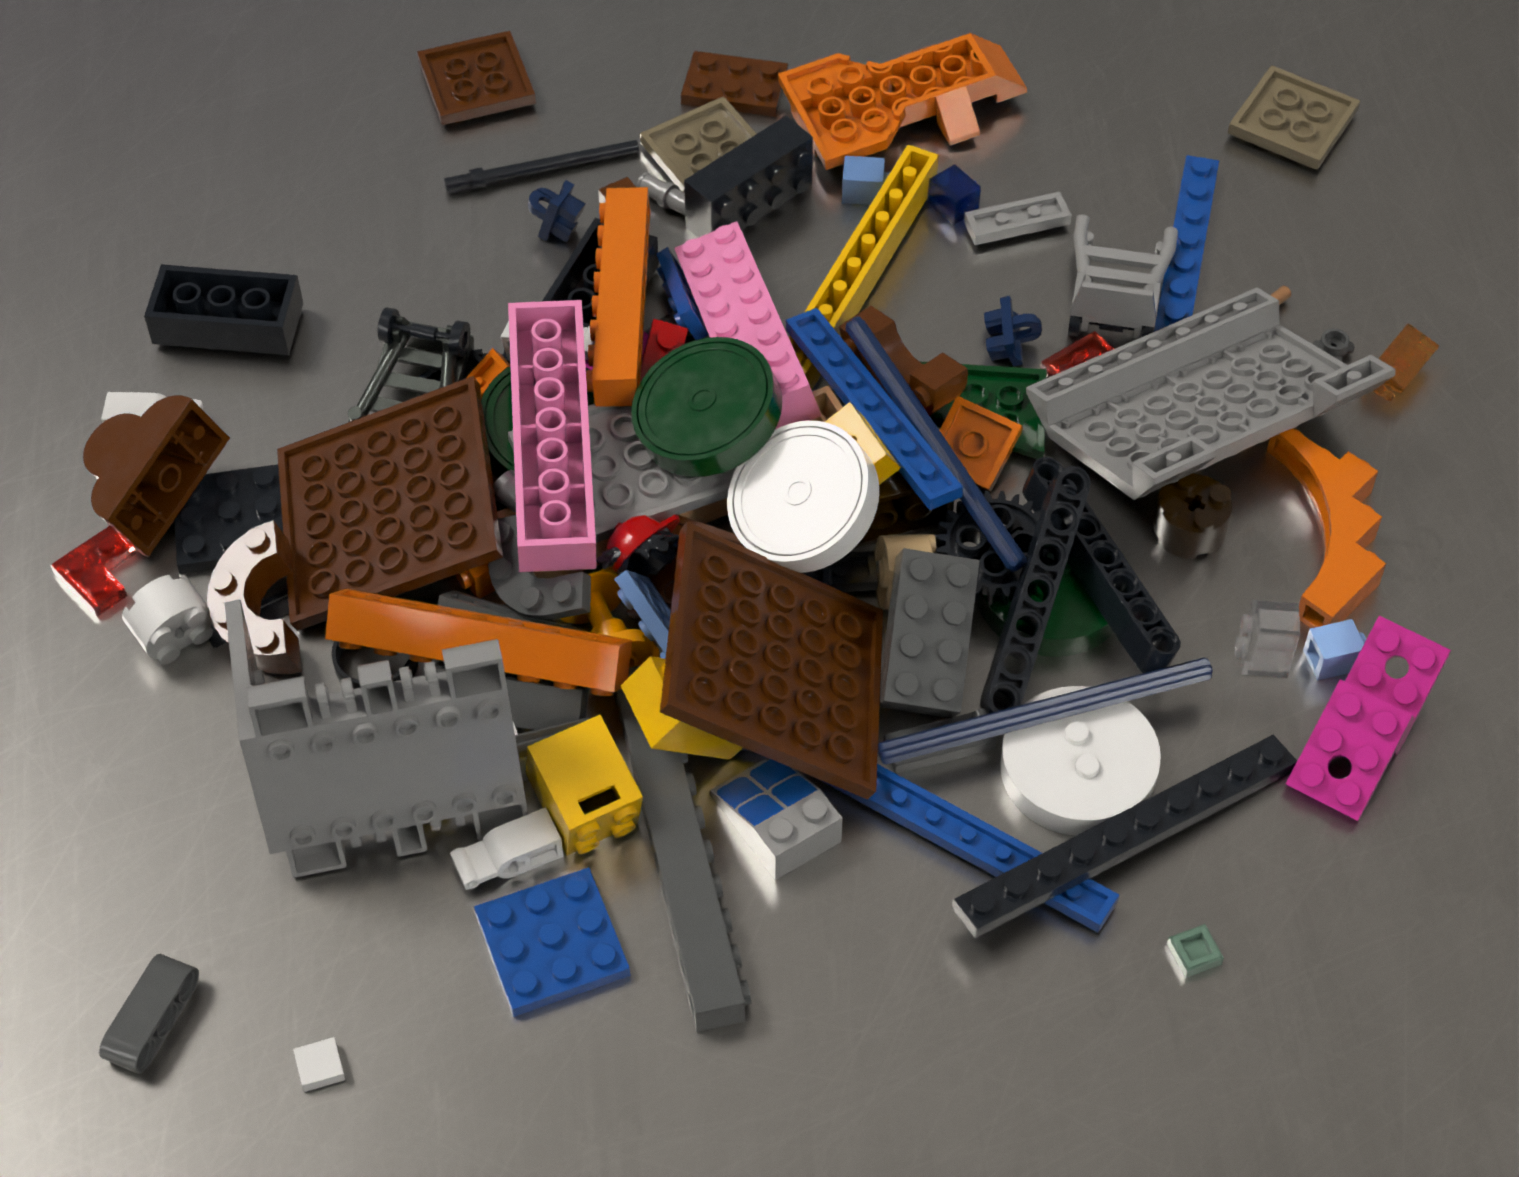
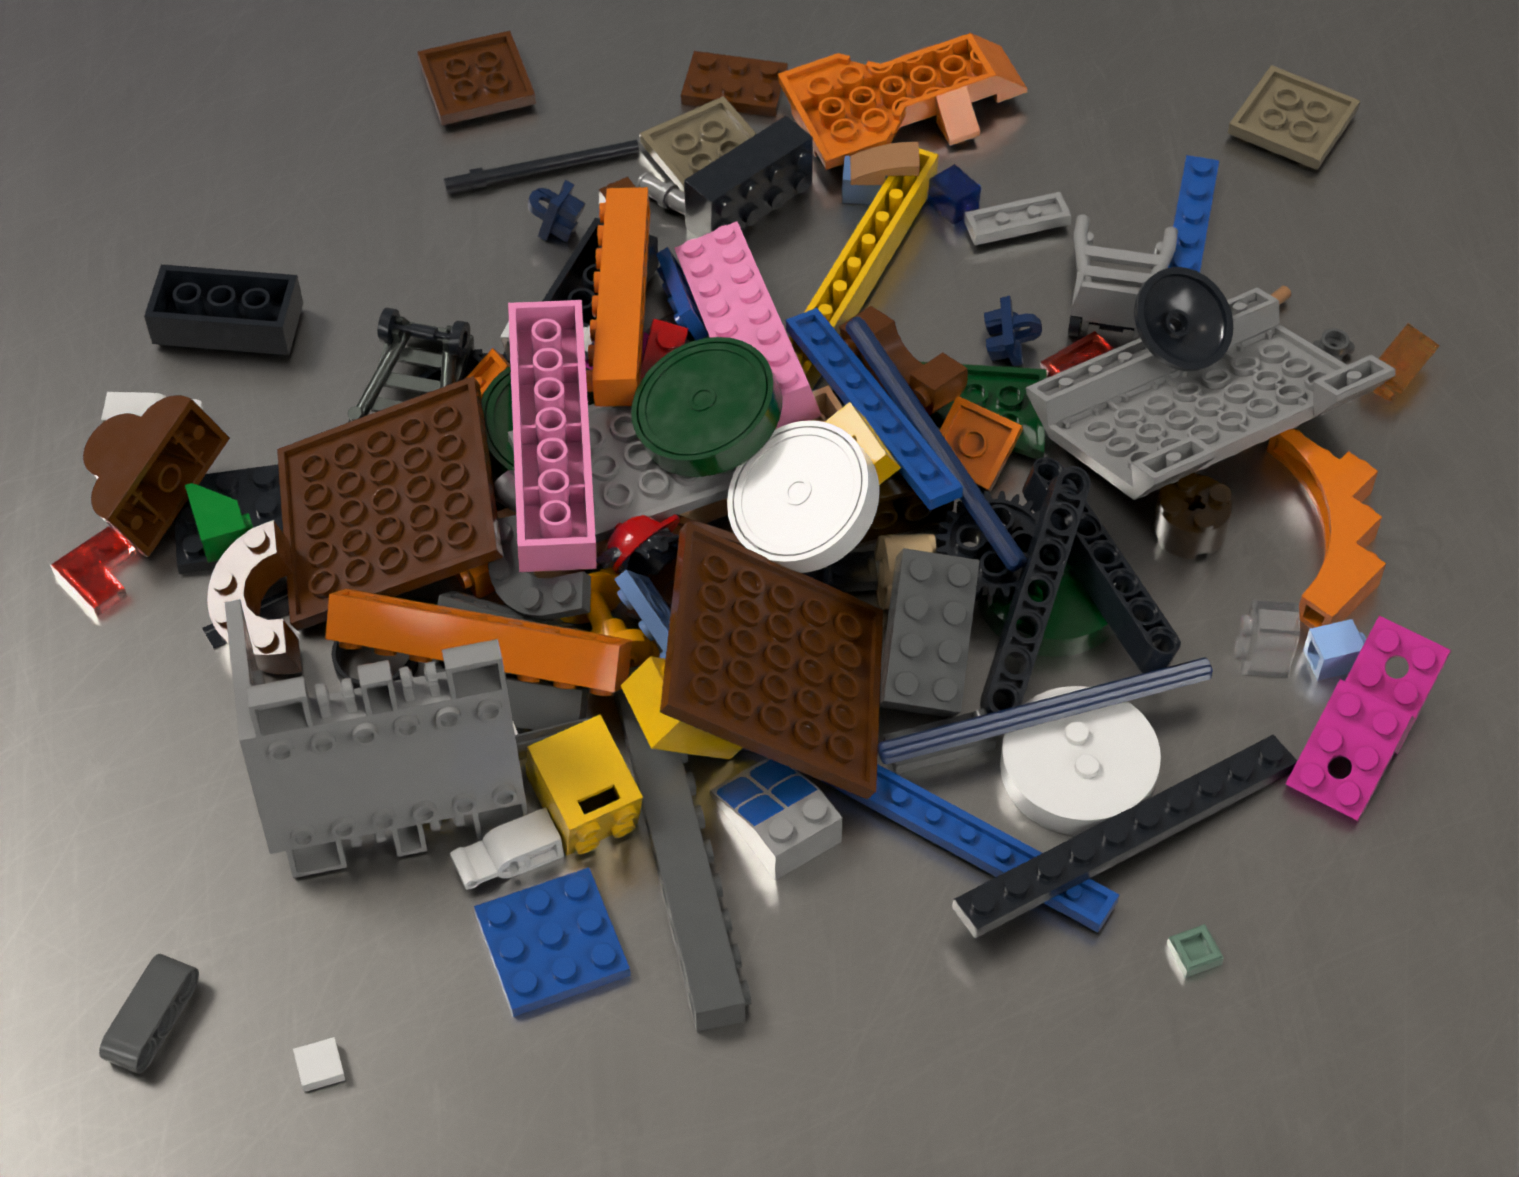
white brick [122,574,213,664] -> none
none -> green slope [185,483,253,563]
none -> medium nougat slope [850,142,920,185]
none -> black dish [1134,267,1234,371]

